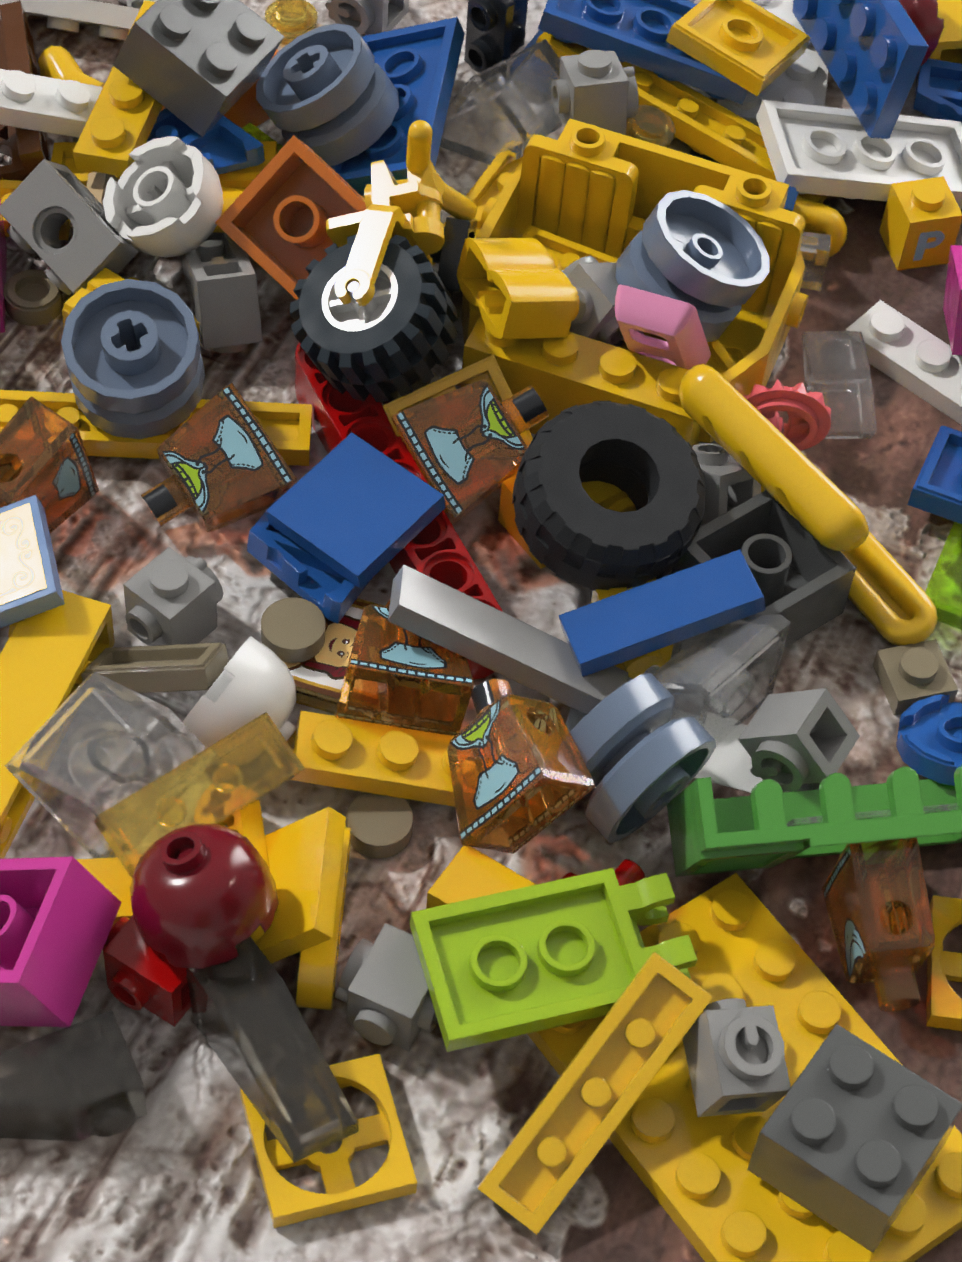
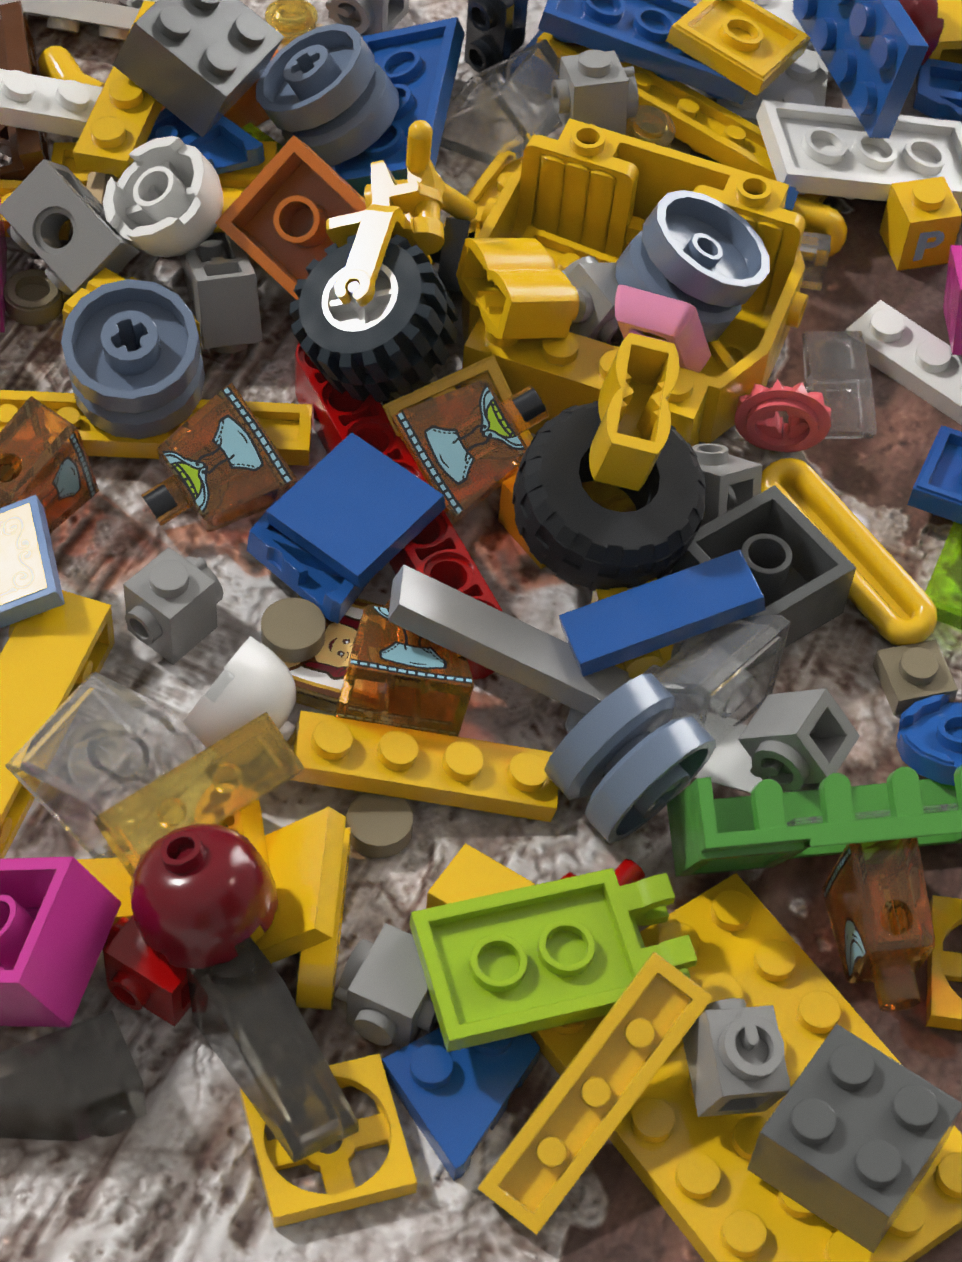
dark tan tile [81,642,229,695] -> none
clear orange torso [447,679,595,854] -> none
yellow piece [679,364,869,551] -> none
none -> blue wing [382,1027,540,1181]
none -> yellow brick [589,333,679,491]

